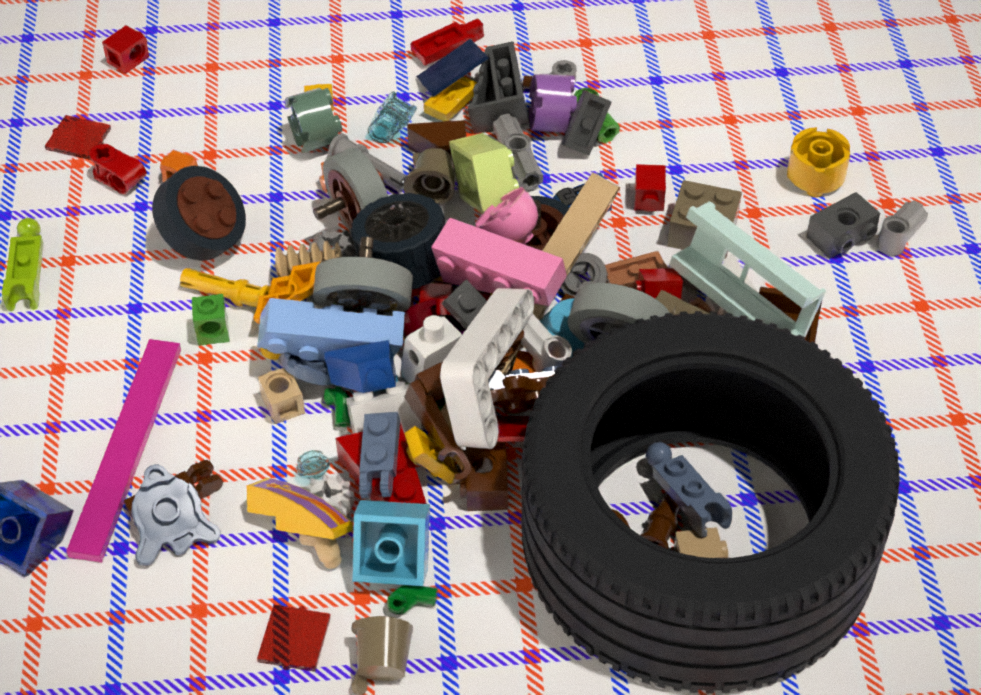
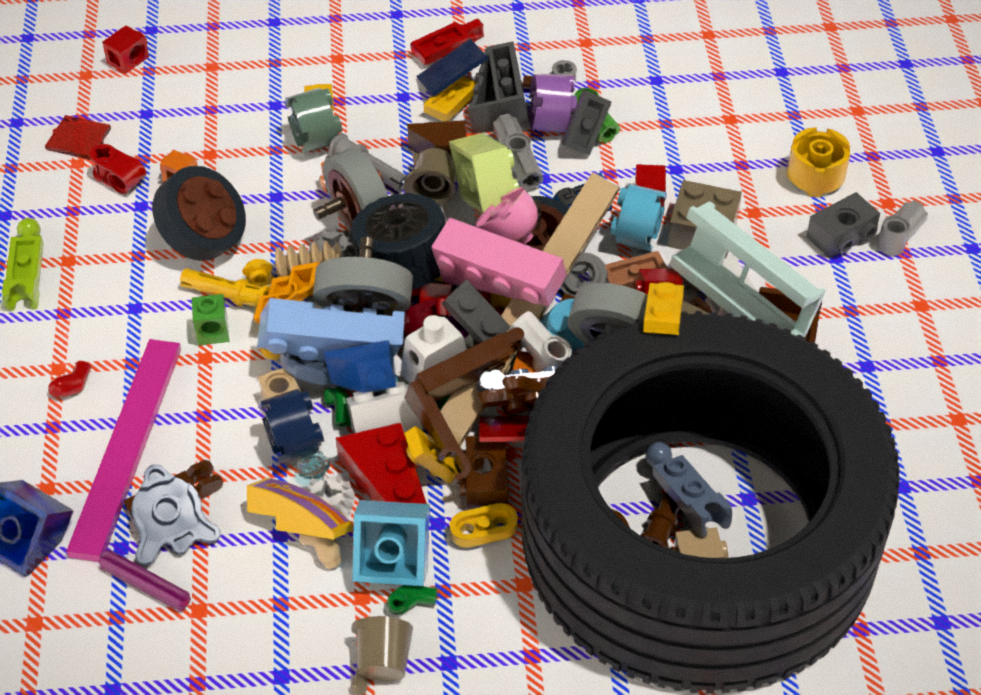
clear red piece [257,604,331,672] -> none
sand blue hinge [359,412,400,499] -> none
clear light blue piece [368,91,417,143] -> none
white beam [440,288,534,449] -> none
none -> red arm [48,360,91,398]
none -> magenta axle [99,550,191,611]
none -> yellow plate [242,259,275,287]
none -> dark blue brick [259,389,324,465]
none -> yellow plate [450,503,518,548]
none -> medium azure brick [610,184,667,251]
none -> yellow plate [643,282,684,335]

